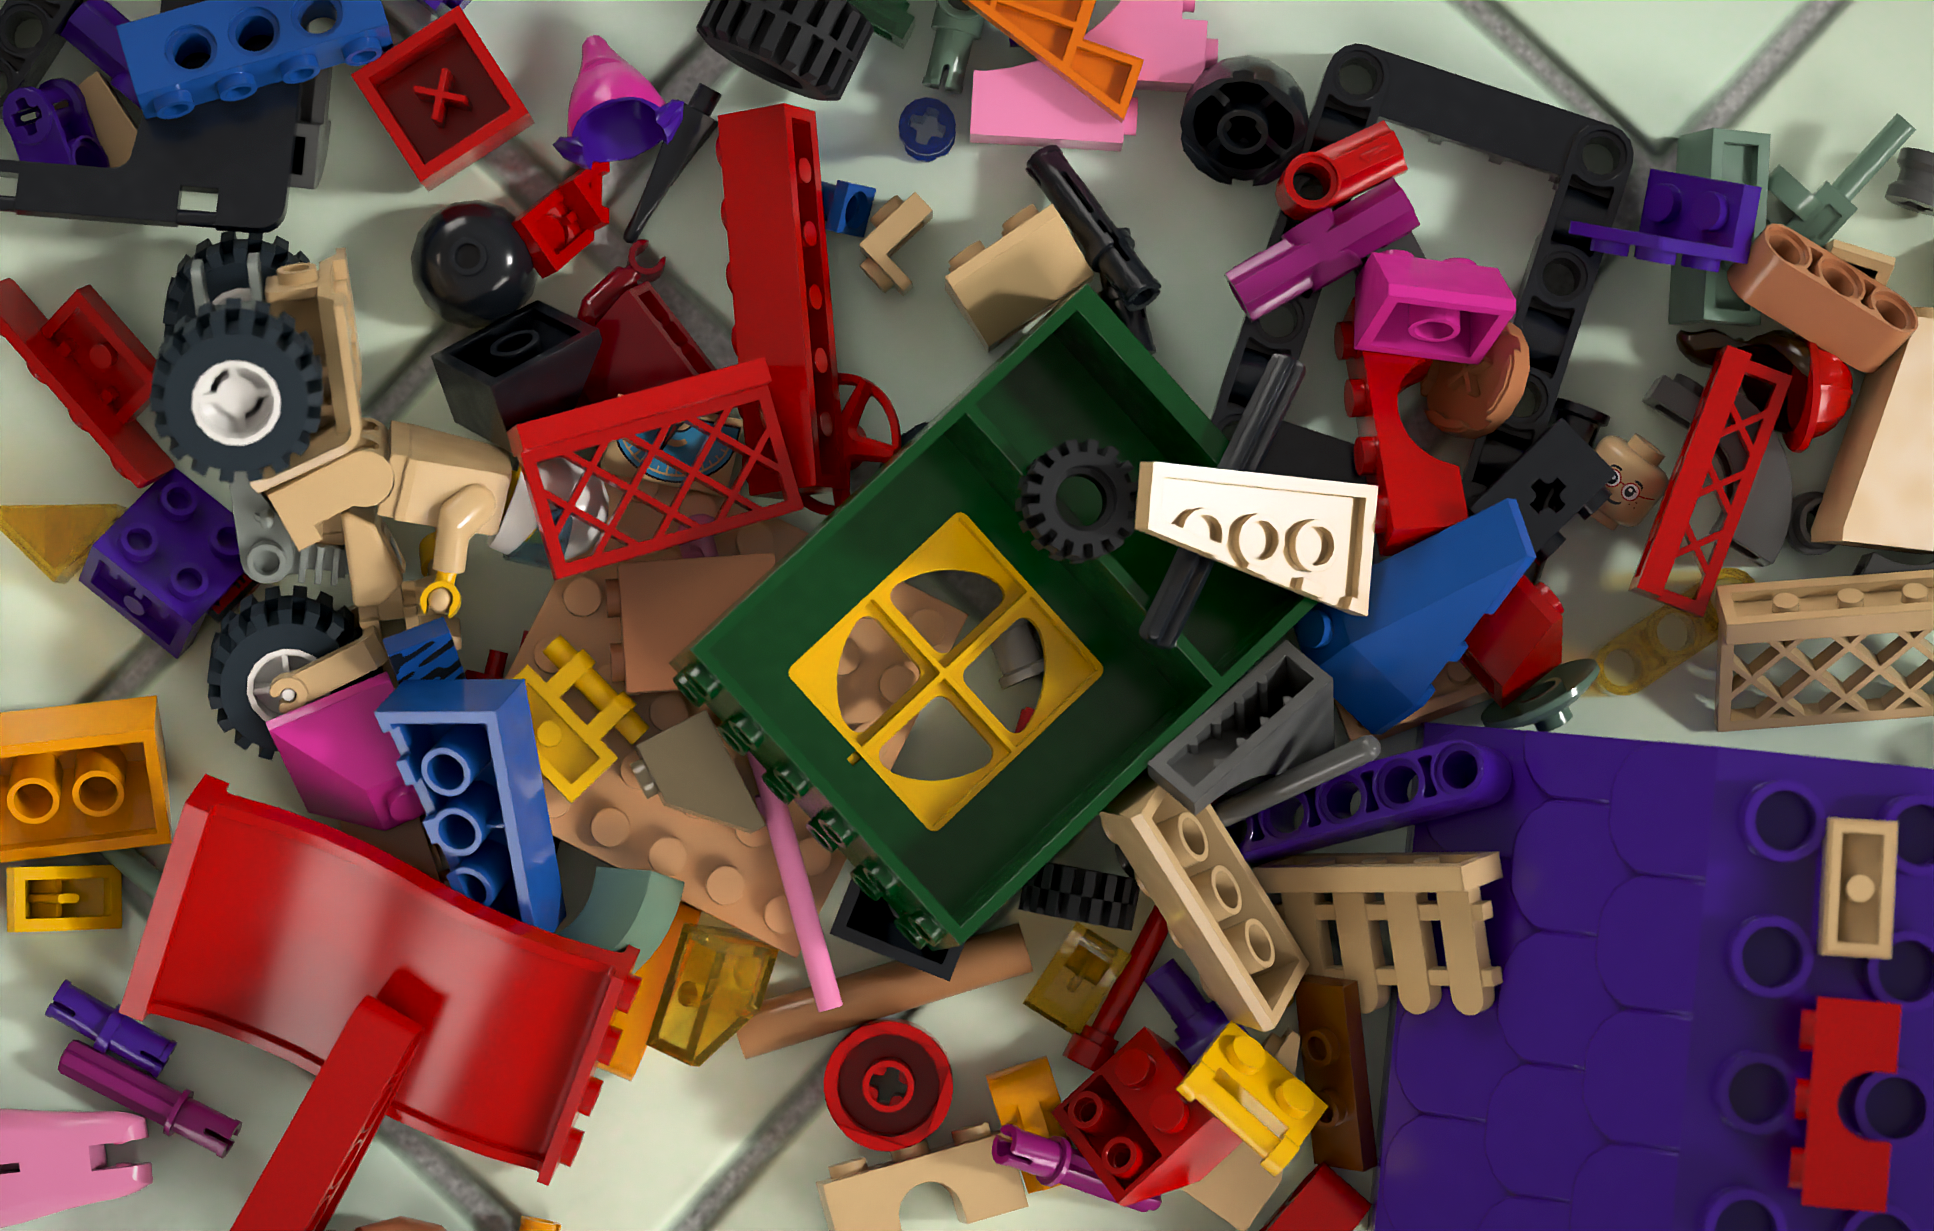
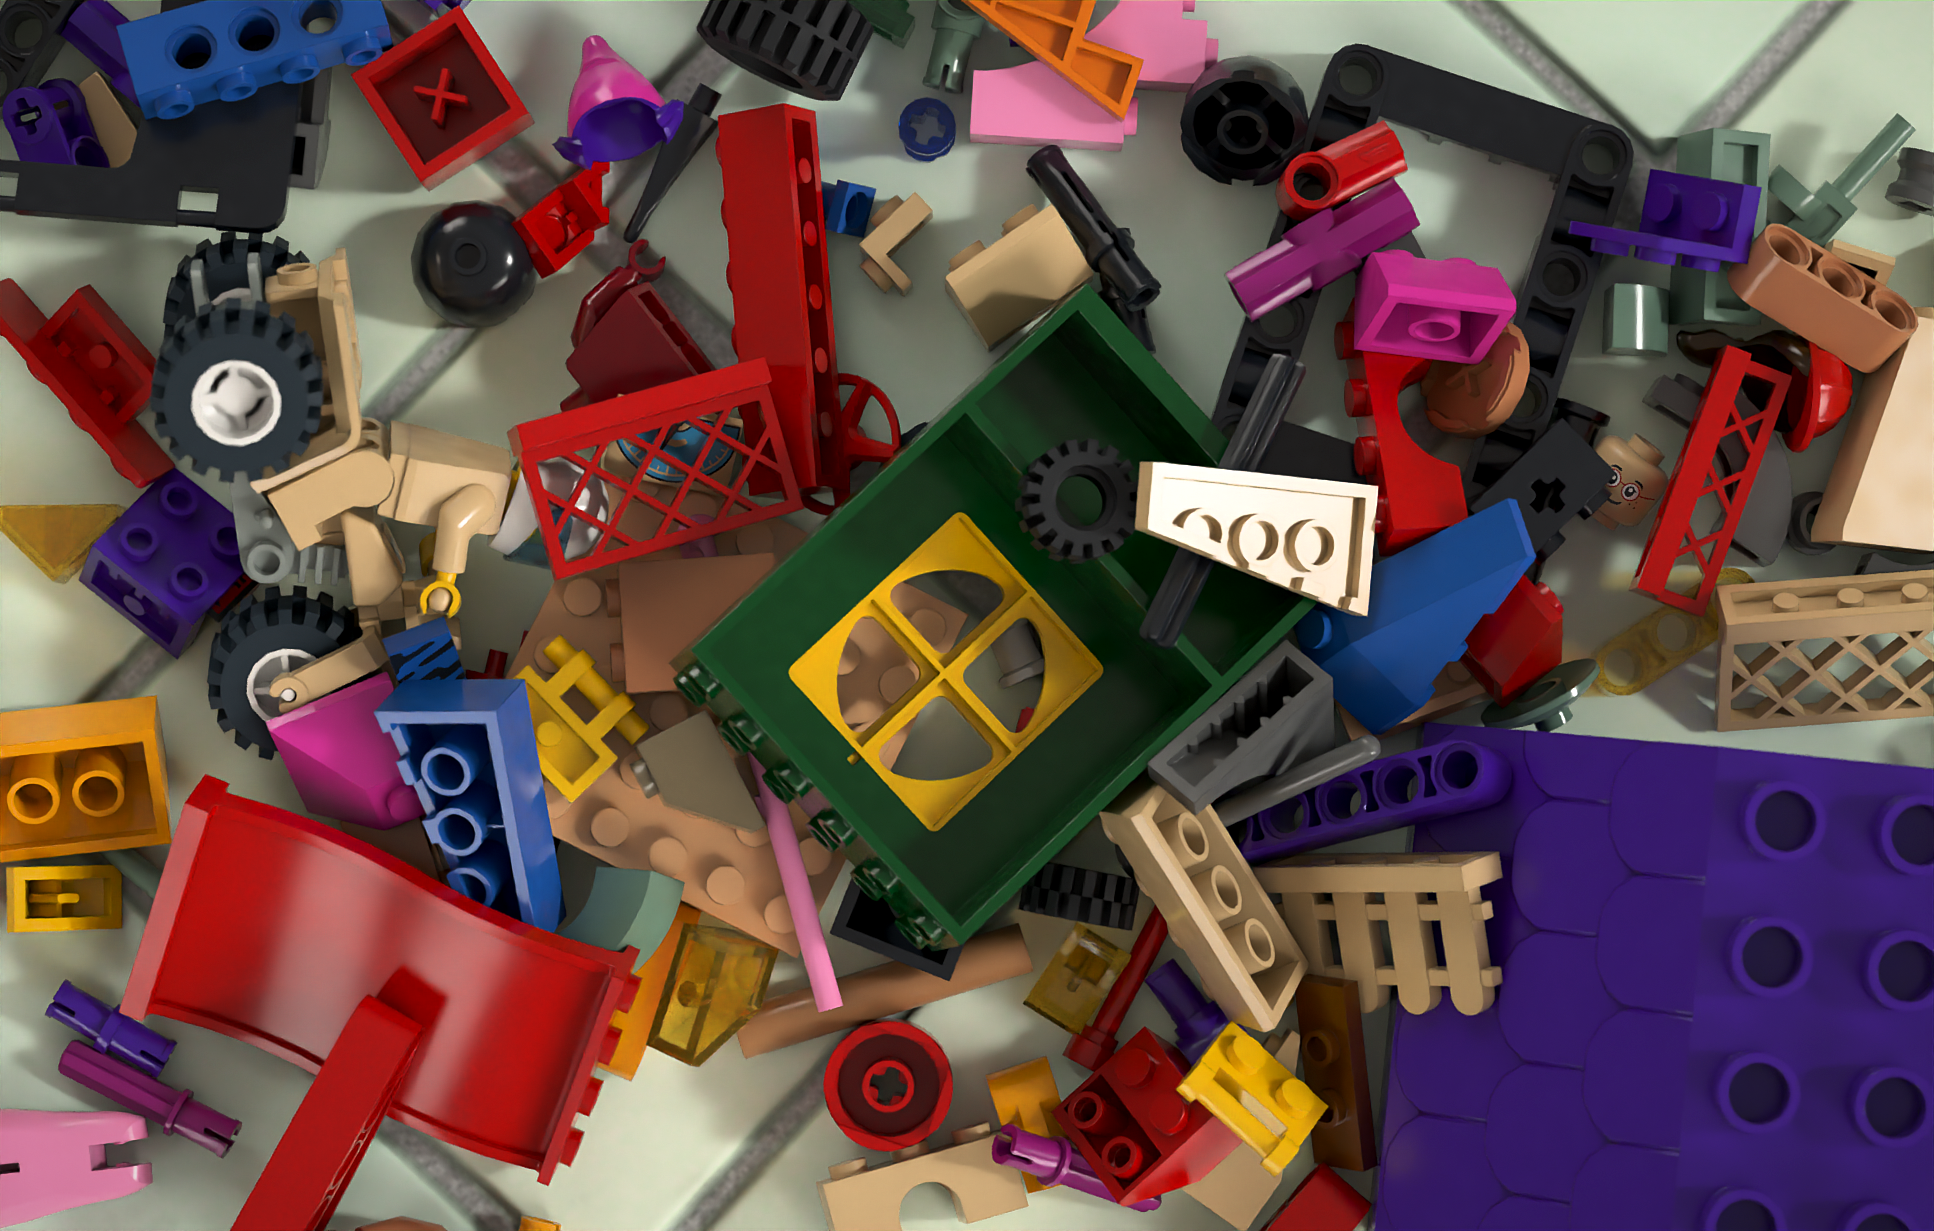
black slope [431,300,603,453] -> none
red arch [1788,996,1902,1213] -> none
tan slope [1817,818,1898,959] -> none
none -> sand green brick [1602,283,1670,357]

